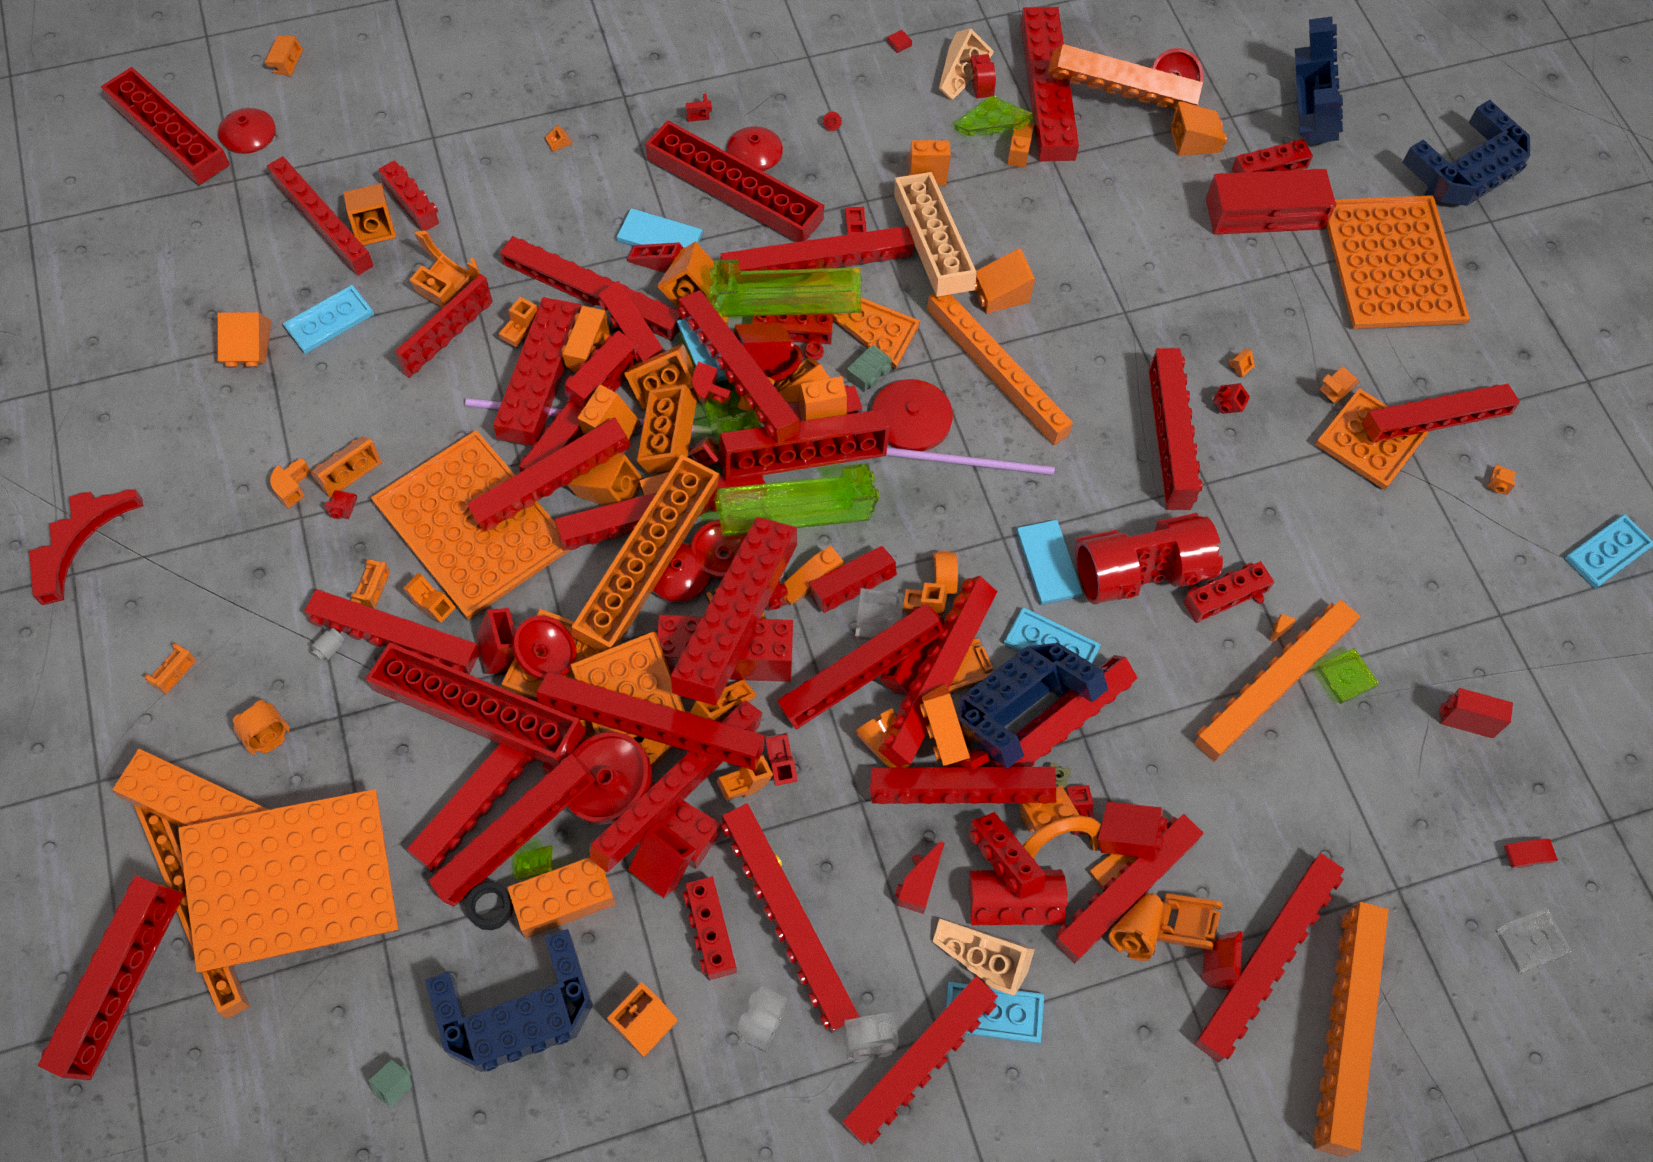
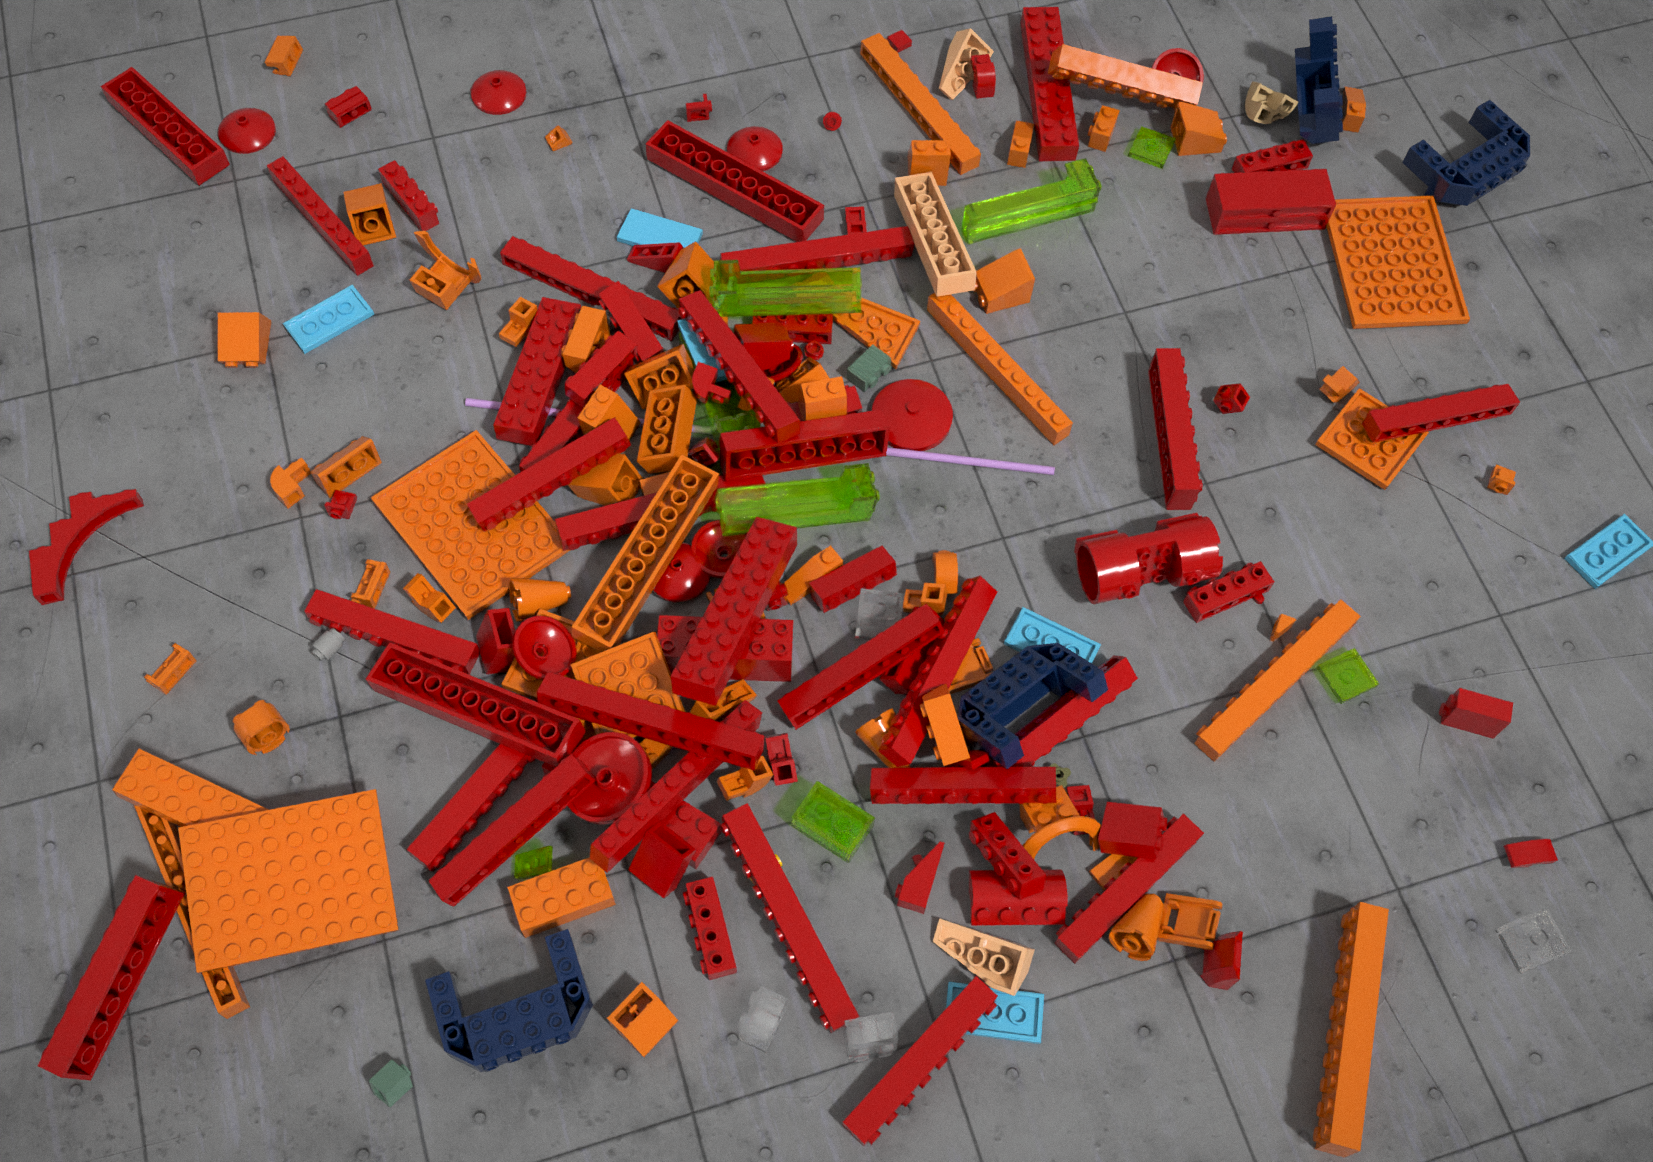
red plate [395,274,493,378] -> none
black tyre [465,882,513,930] -> none
clear neon green plate [954,96,1033,136] -> none
medium azure tile [1016,520,1083,605] -> none
red brick [1194,853,1345,1063] -> none
orange tile [1228,348,1255,377] -> none
none -> red brick [325,86,372,128]
none -> red dish [471,70,527,115]
none -> orange cone [509,578,571,622]
none -> clear neon green brick [791,781,875,863]
none -> orange brick [860,33,981,175]
none -> clear neon green brick [961,158,1101,244]
none -> orange brick [1087,105,1120,152]
none -> clear neon green plate [1128,126,1176,169]
none -> tan brick [1245,81,1298,124]
none -> orange slope [1341,86,1366,133]

